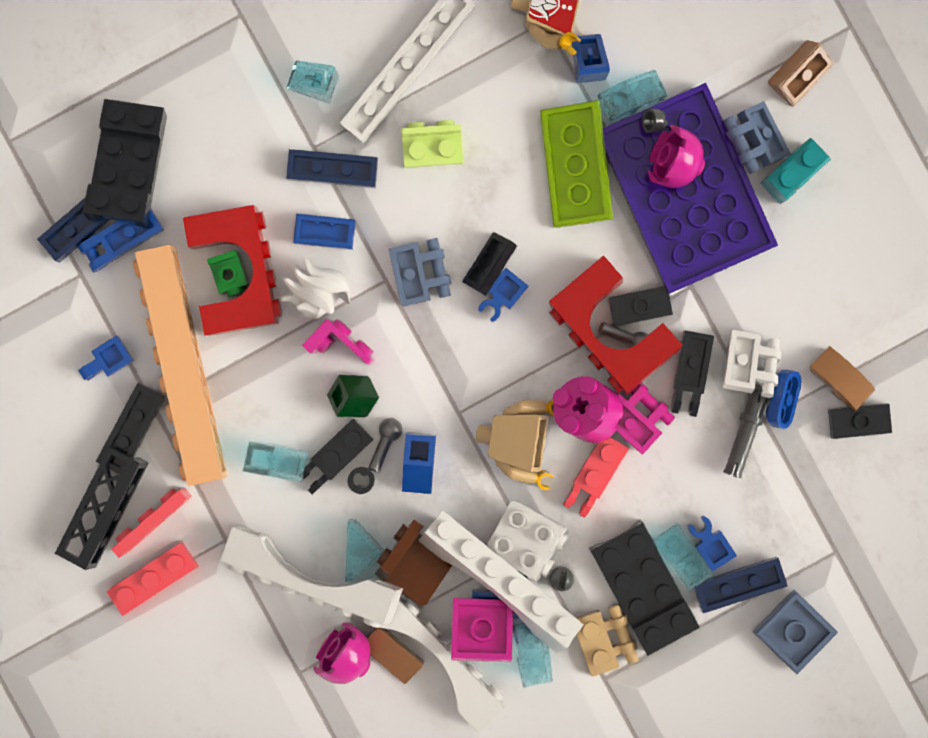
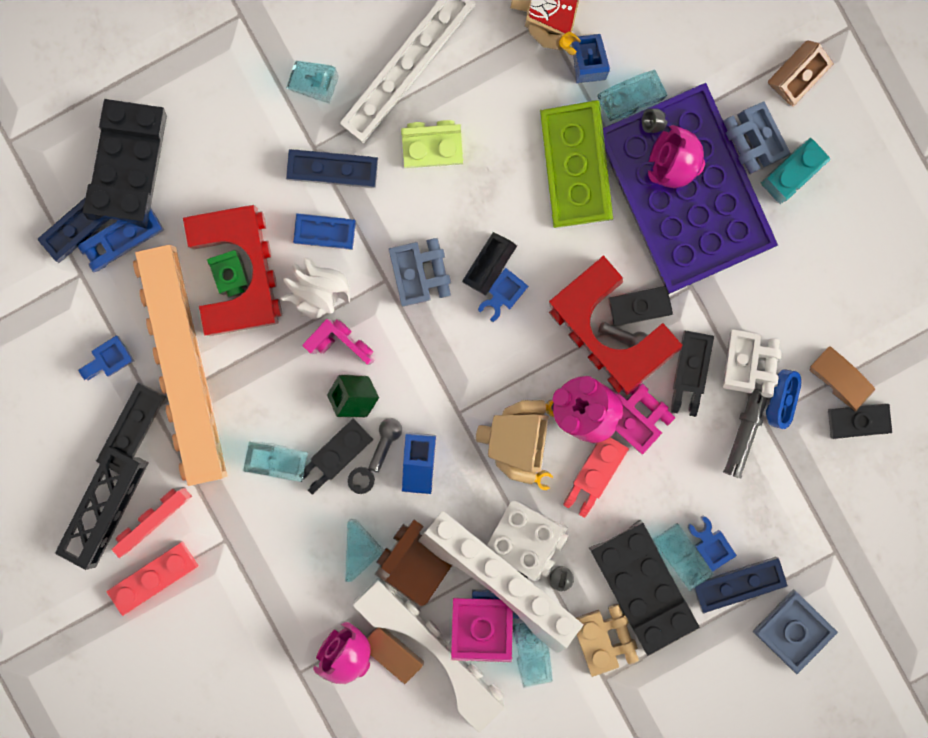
white arch [220,526,403,628] -> none

